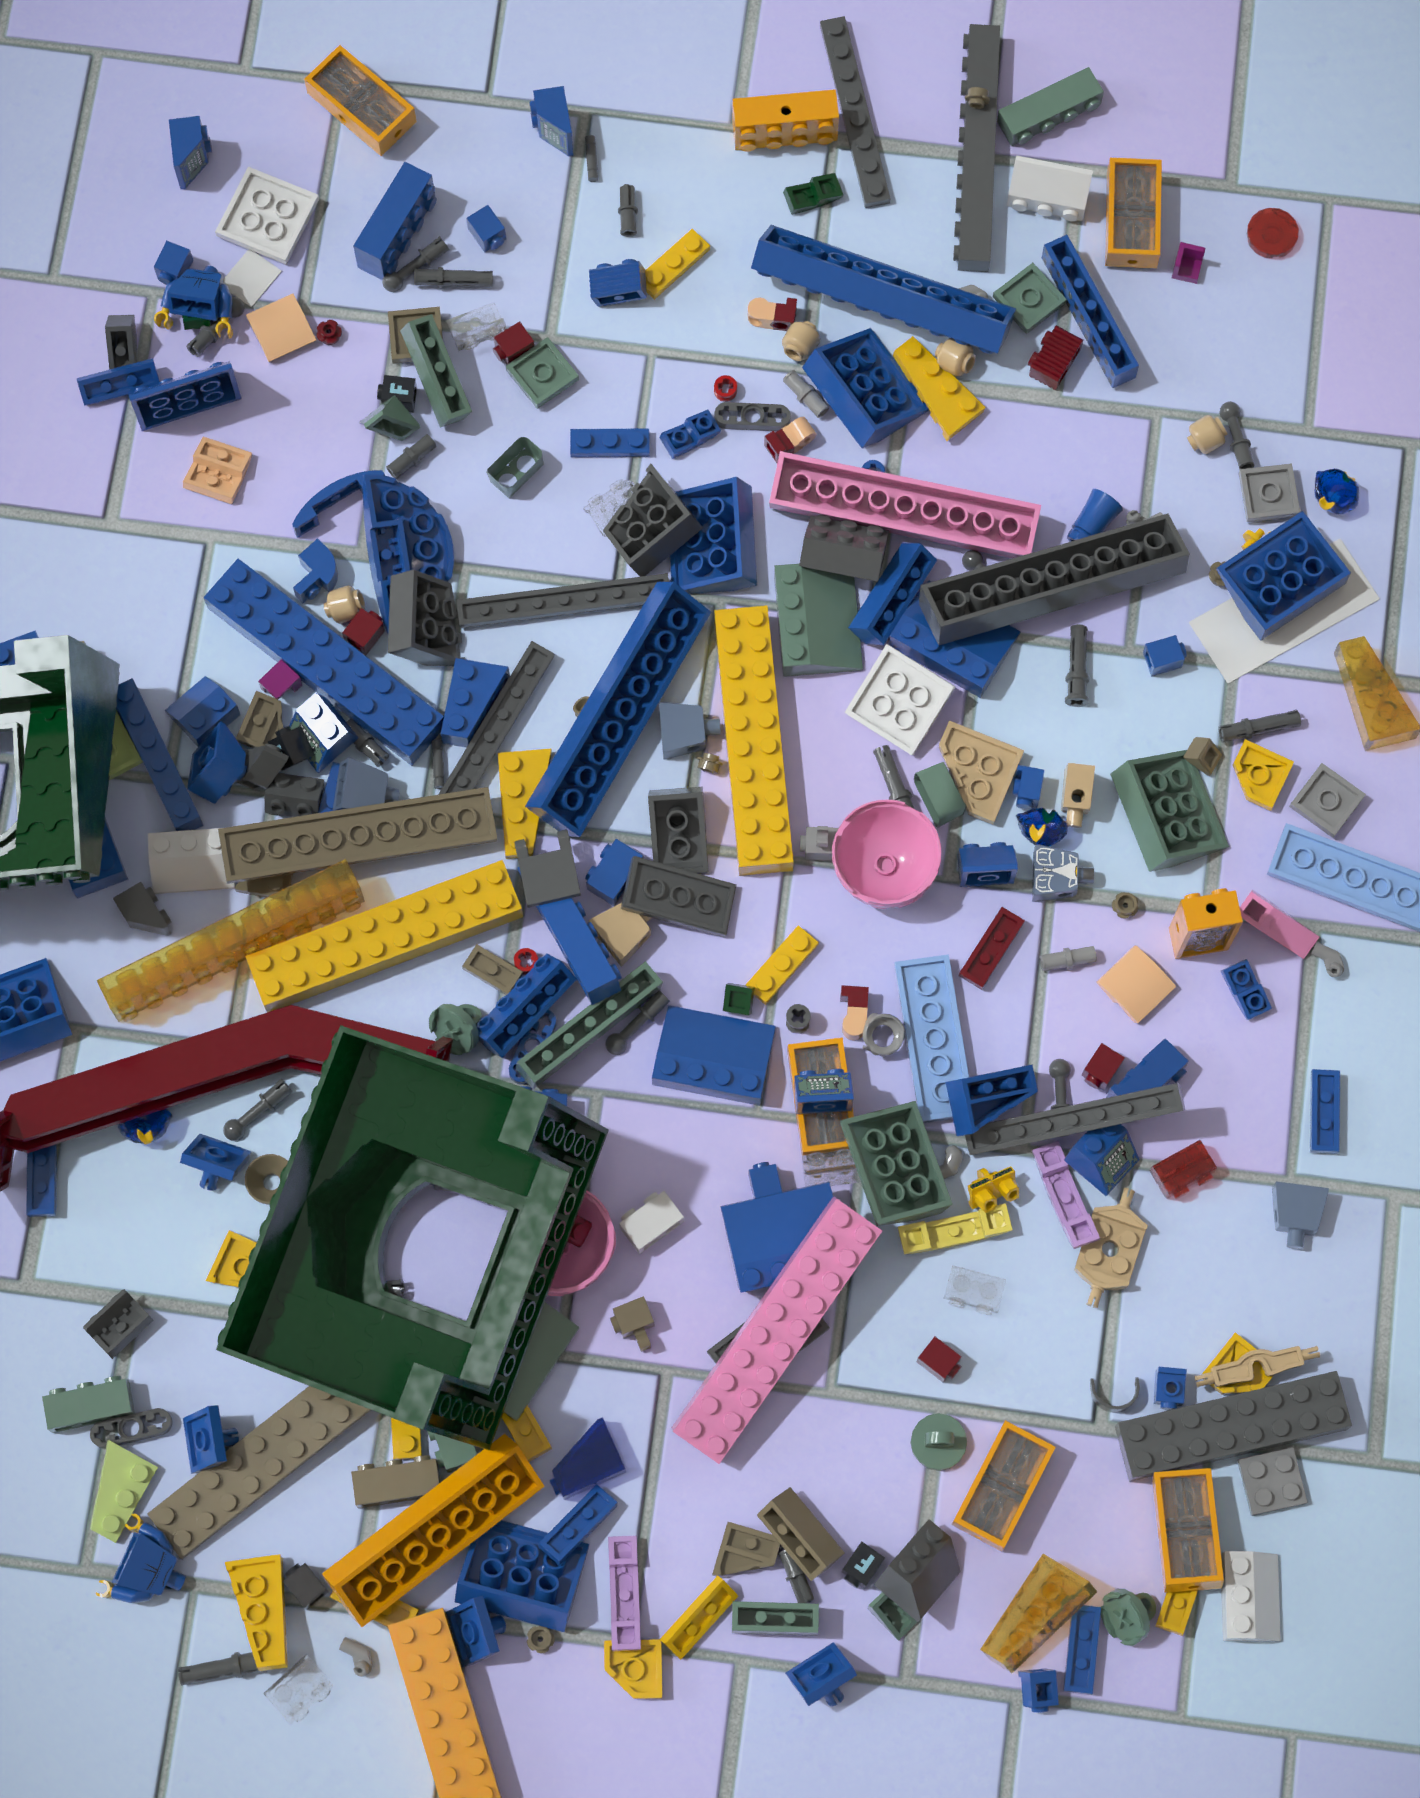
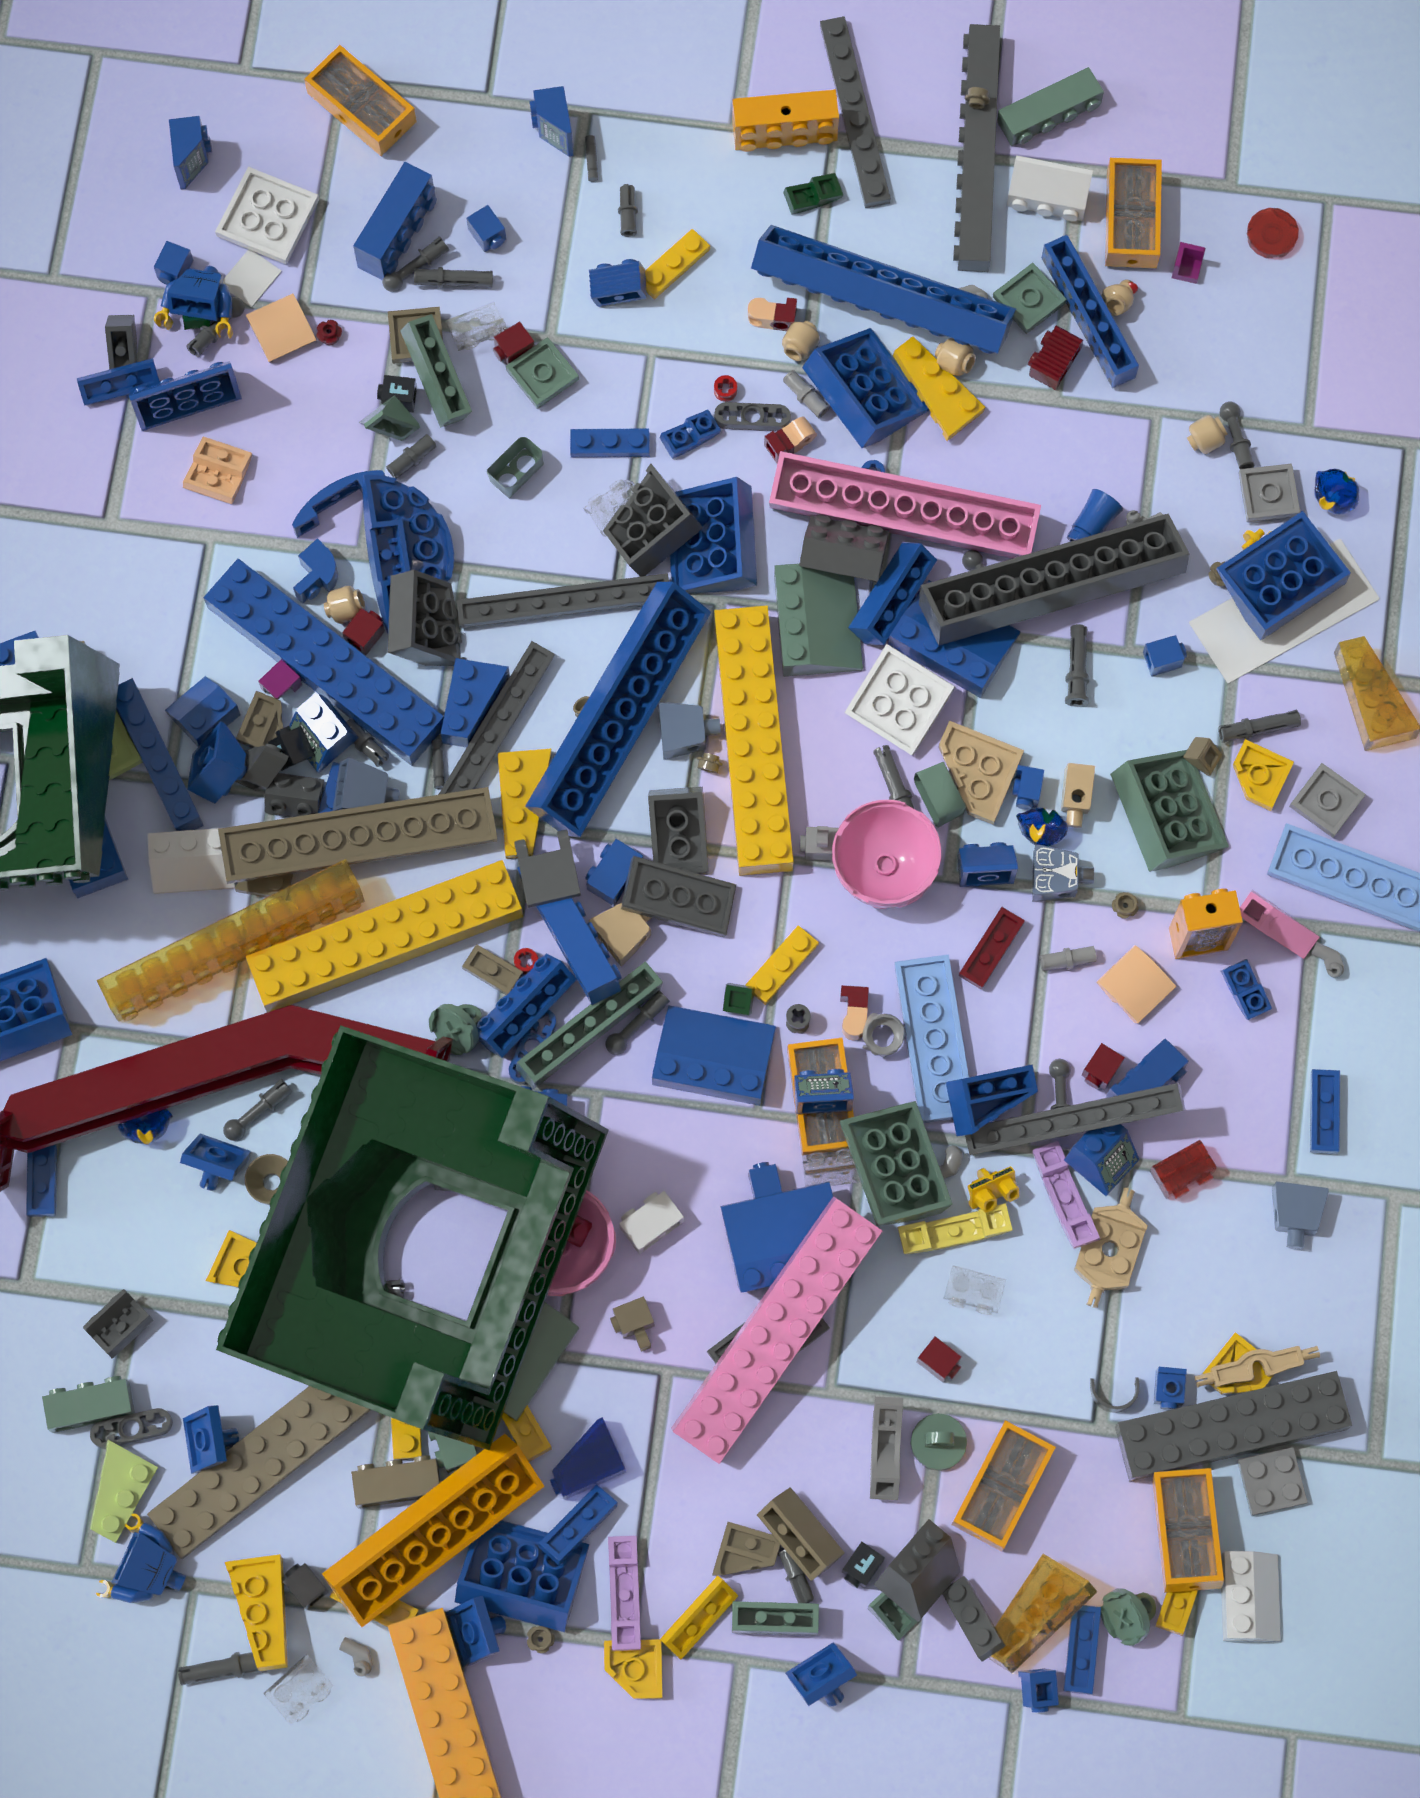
dark grey slope [113,882,172,936] -> none
none -> light grey arch [870,1396,903,1500]
none -> dark grey plate [942,1576,1006,1662]
none -> tan animal [1101,280,1138,316]

